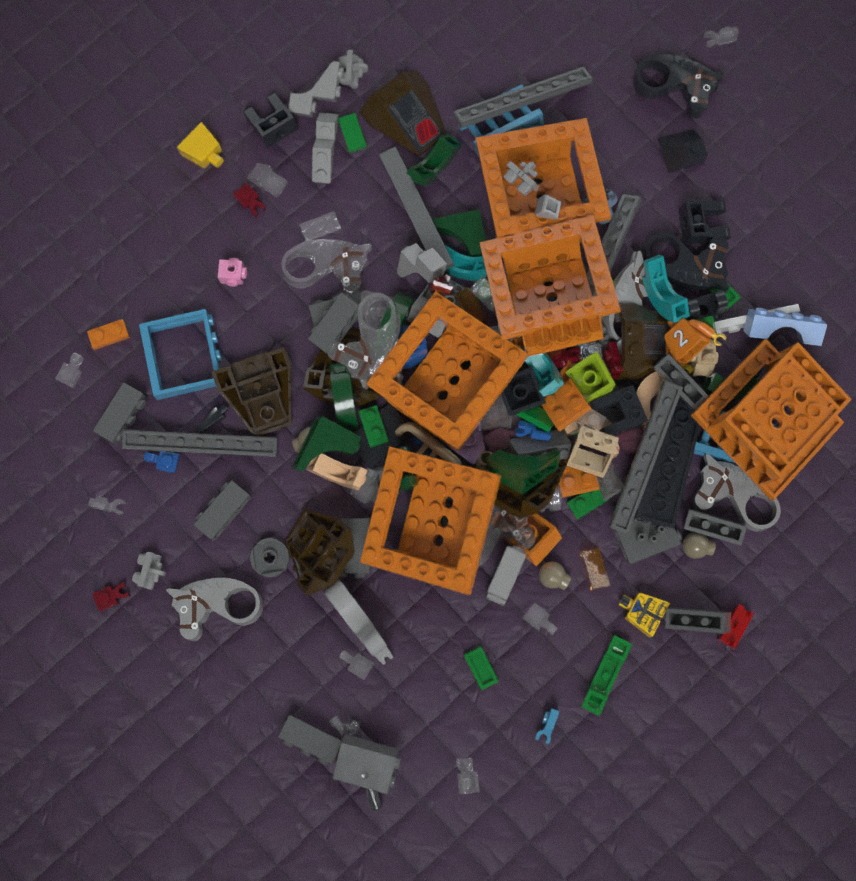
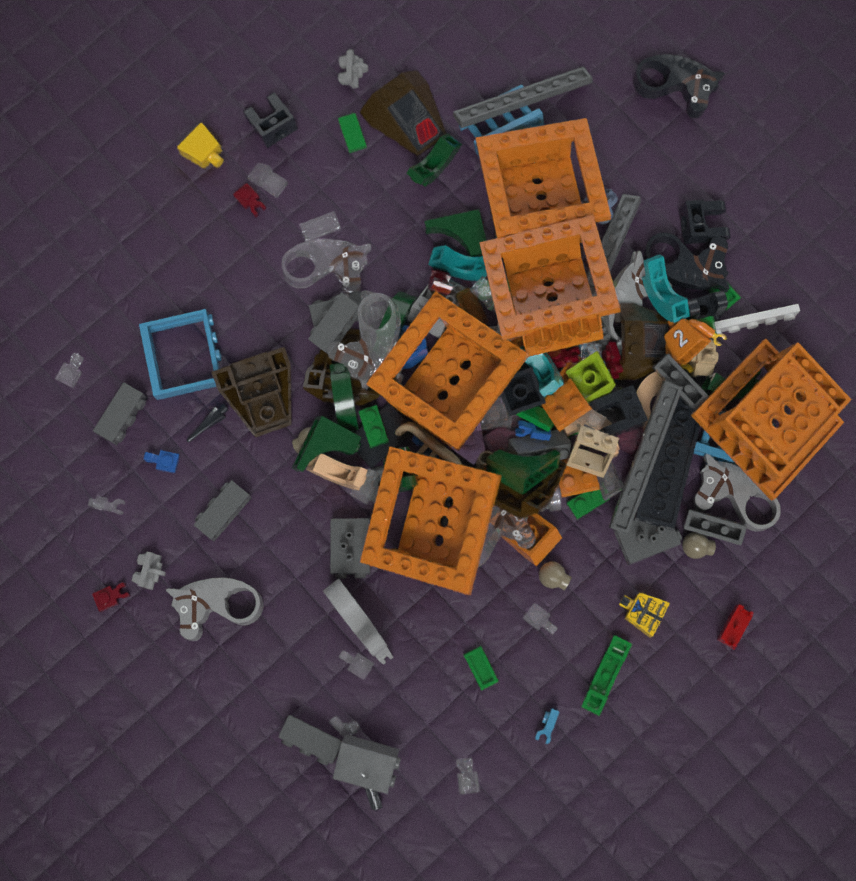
orange plate [87,319,130,350] -> none
dark grey tile [122,430,278,457] -> none
bright pink brick [218,258,247,286] -> none
dark grey plate [250,538,290,578] -> none
dark brown wedge [285,509,355,596] -> none
light grey arch [289,61,344,117] -> none
light grey arch [312,113,338,183] -> none
dark grey tile [379,146,454,270] -> none
light grey arch [397,243,447,283] -> none
light grey arch [486,546,526,606] -> none
light grey hips [503,161,539,196] -> none
light grey slope [535,194,561,220] -> none
clear orange slope [580,548,610,591] -> none
black slope [658,129,708,173] -> none
dark grey brick [665,607,731,633] -> none
clear plate [704,26,739,47] -> none
light blue arch [743,308,827,346] -> none

